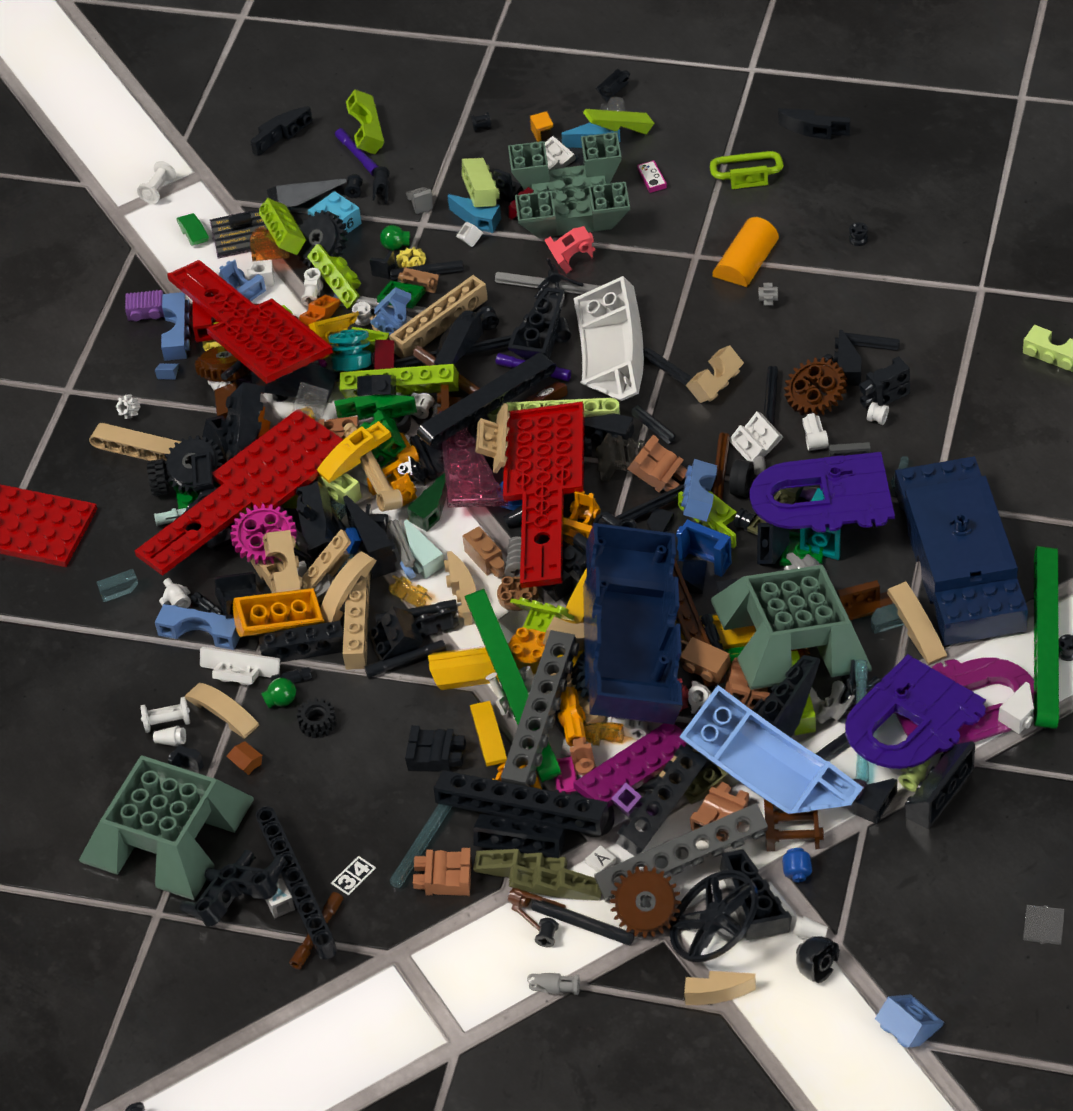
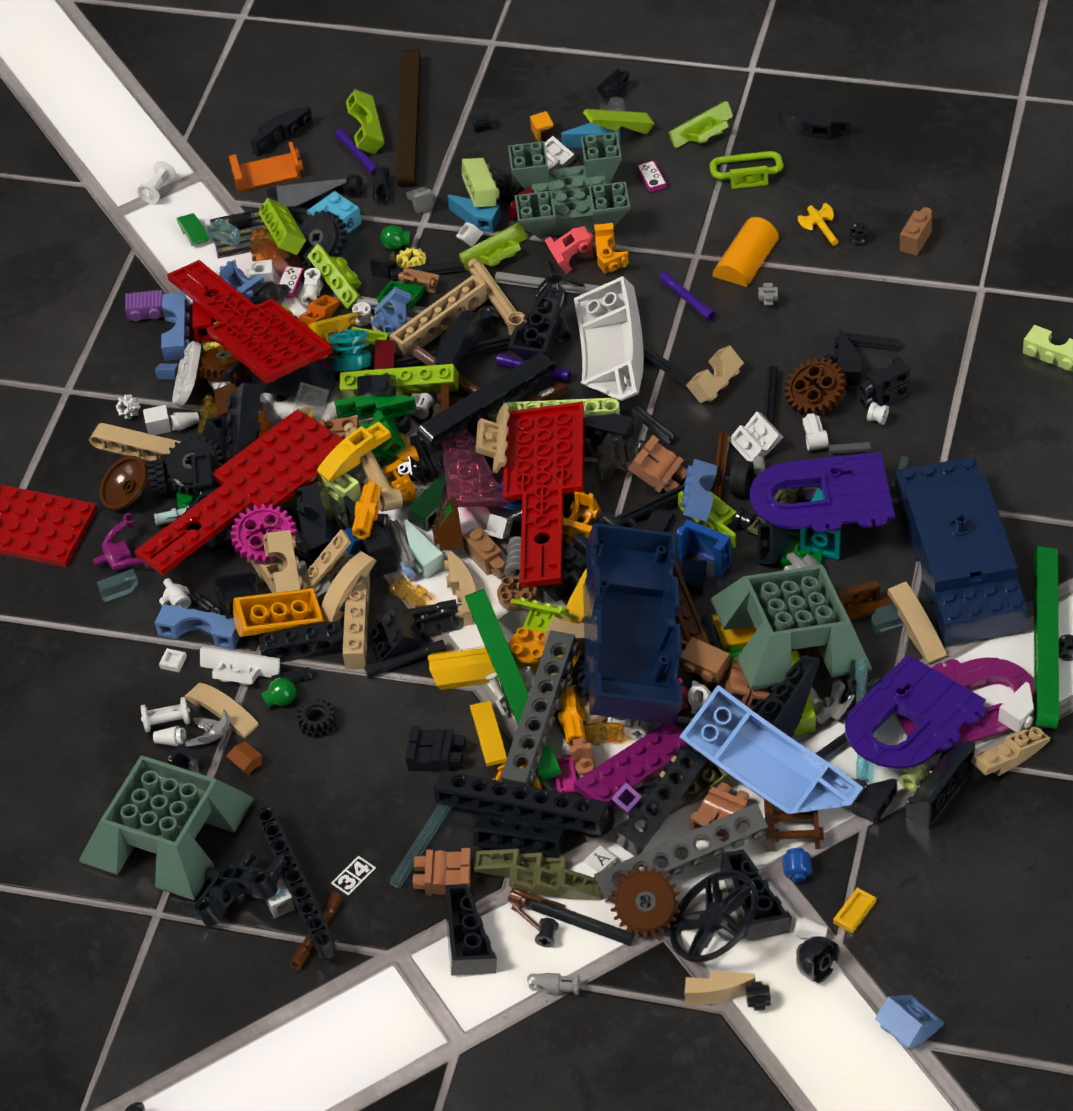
clear piece [1023,905,1064,945] -> none
none -> magenta piece [92,513,152,571]
none -> reddish brown dish [99,456,148,510]
none -> white panel [143,405,172,435]
none -> white tile [159,648,187,672]
none -> white cone [169,412,199,431]
none -> white tile [172,341,201,407]
none -> light grey animal [184,709,230,747]
none -> clear yellow hinge [198,396,217,434]
none -> clear light blue piece [207,218,241,248]
none -> orange panel [229,142,303,193]
none -> black hat [250,281,291,305]
none -> tile [278,266,304,298]
none -> light orange piece [352,482,382,540]
none -> dark brown beam [396,49,421,185]
none -> reddish brown slope [432,497,464,551]
none -> black wedge [444,884,497,975]
none -> lime bracket [459,223,527,271]
none -> tan piece [468,259,525,335]
none -> white panel [482,514,513,539]
none -> light orange tile [594,223,629,274]
none -> dark purple piece [659,271,716,321]
none -> lime bracket [669,101,733,148]
none -> black gear [746,981,771,1011]
none -> yellow piece [798,203,839,246]
none -> yellow tile [833,888,876,934]
none -> medium nougat brick [900,207,932,256]
none -> tan slope [971,726,1050,776]

